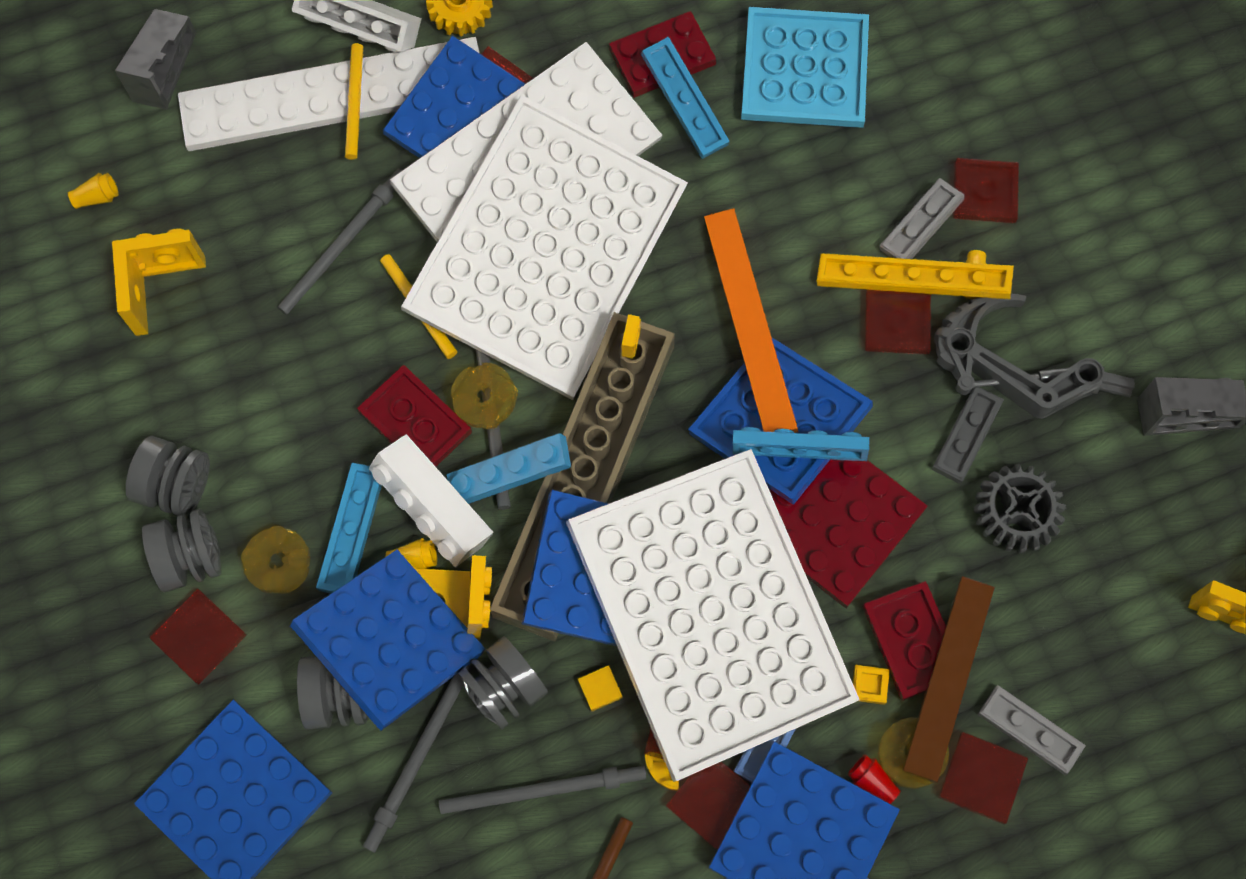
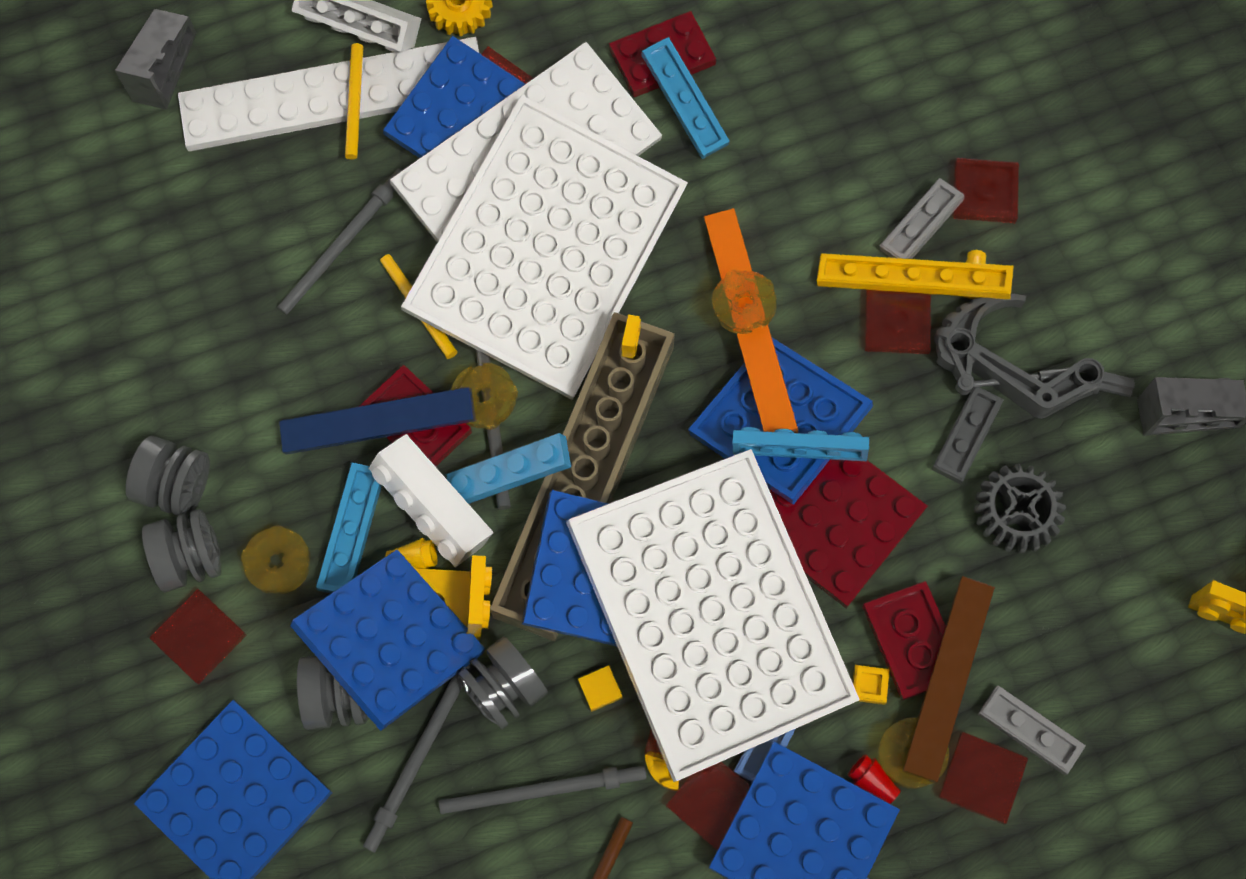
yellow cone [68,173,119,209] -> none
yellow bracket [112,229,206,336] -> none
medium azure plate [741,7,869,128] -> none
none -> dark blue tile [279,387,476,455]
none -> clear yellow plate [712,270,777,334]

